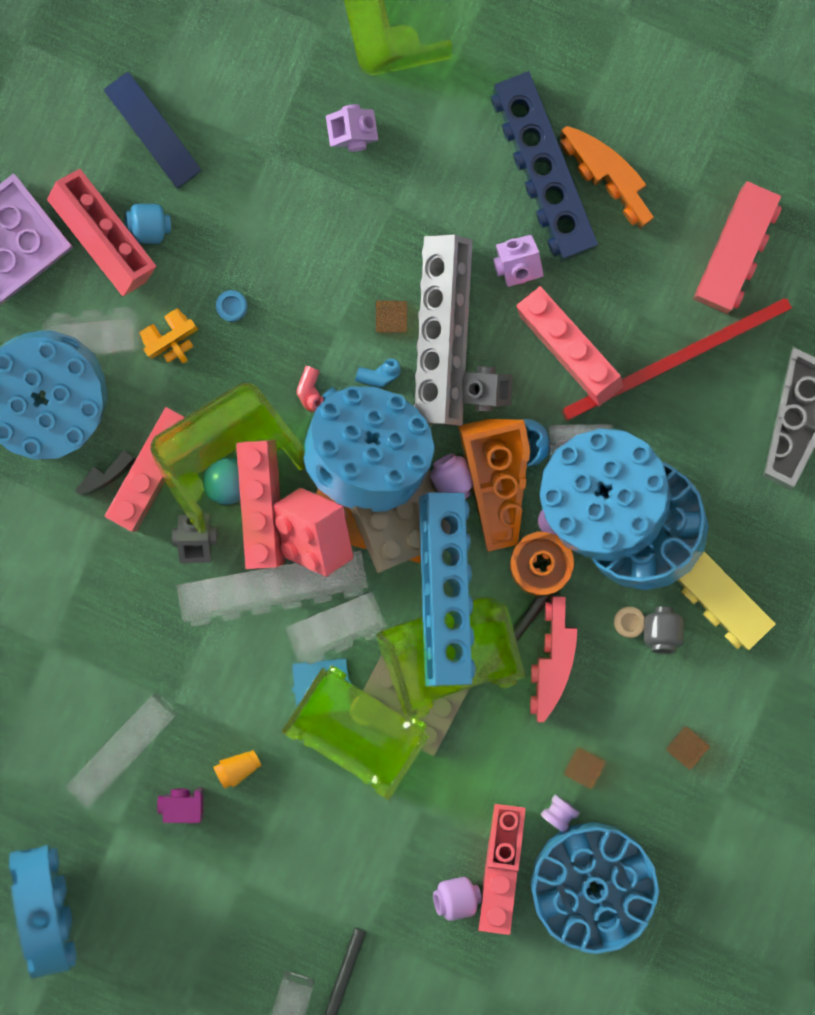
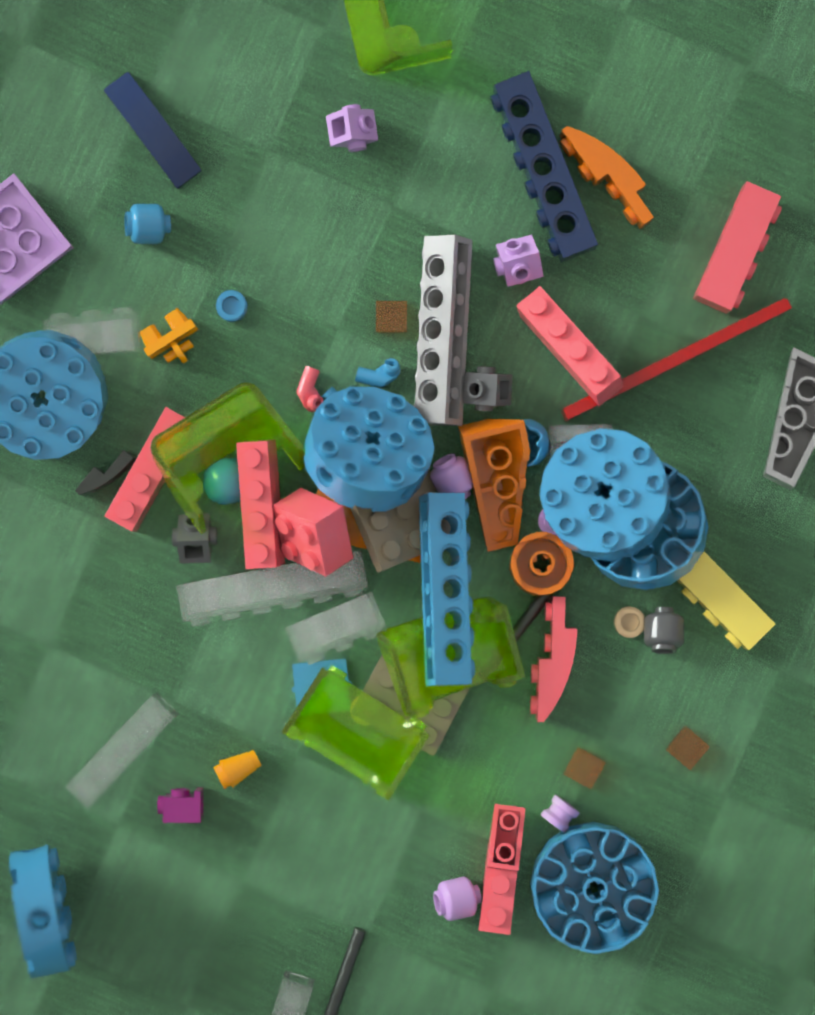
coral brick [47,169,156,297] -> none

